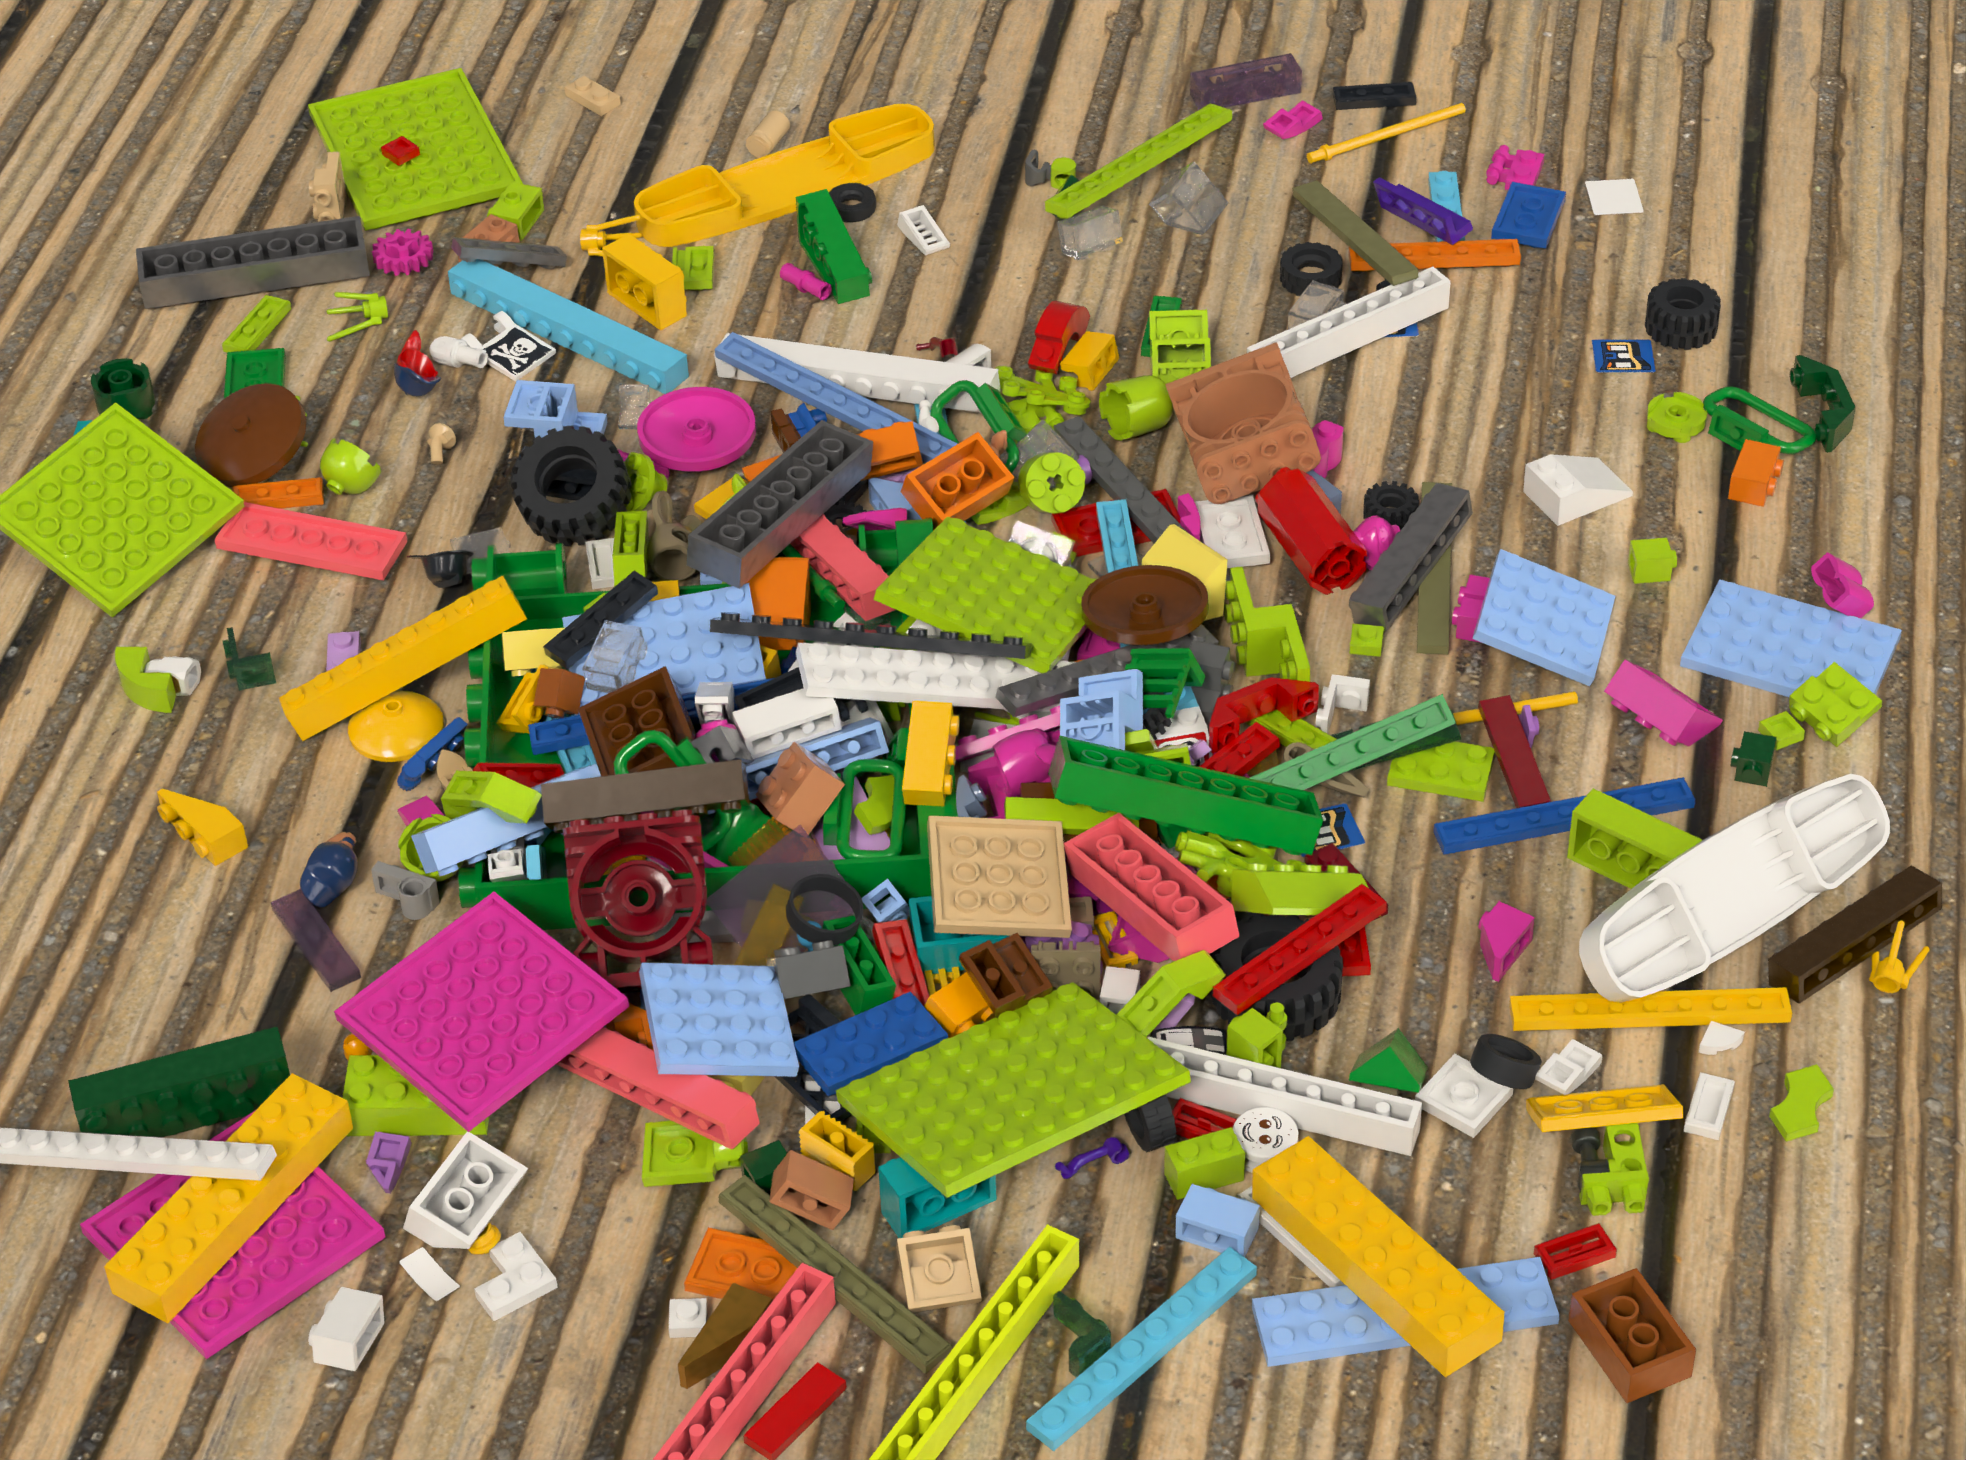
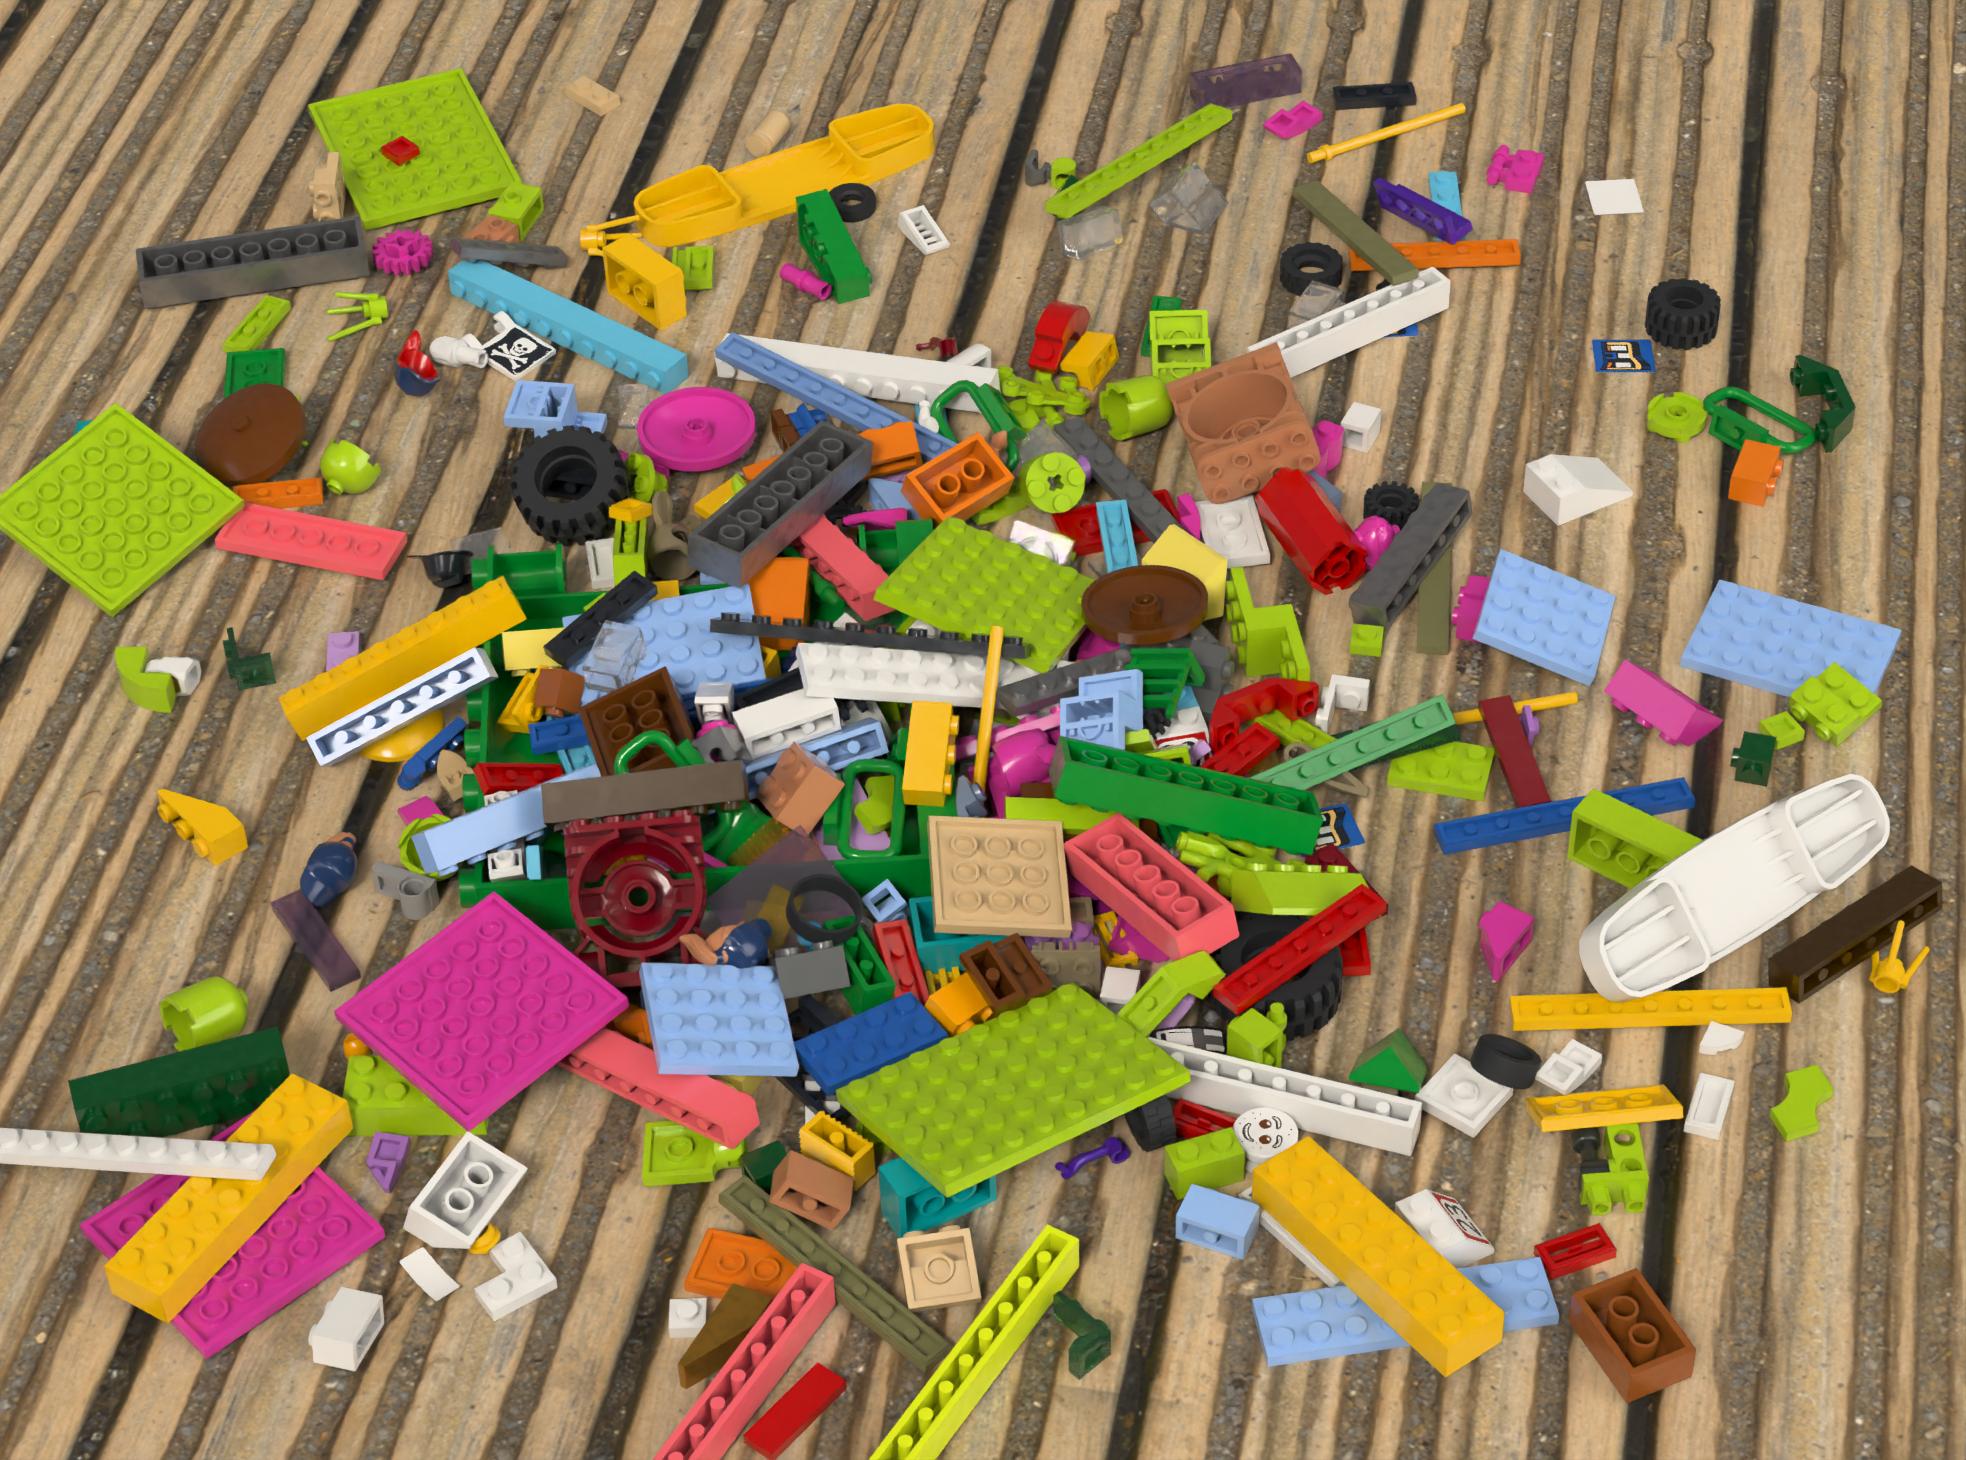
dark green brick [91,358,155,419] -> none
tan plate [427,423,456,465] -> none
lime slope [441,770,542,824] -> none
medium azure plate [1026,1247,1257,1451] -> none
blue plate [1491,182,1566,249] -> none
lime brick [1628,538,1677,584] -> none
dark pink brick [1811,552,1874,618] -> none
none -> lime cylinder [159,976,249,1052]
none -> brick [306,647,498,767]
none -> yellow tile [609,498,653,523]
none -> dark blue hair [679,918,772,969]
none -> yellow bar [972,626,1004,818]
none -> white brick [1341,402,1381,453]
none -> white slope [1394,1189,1494,1269]

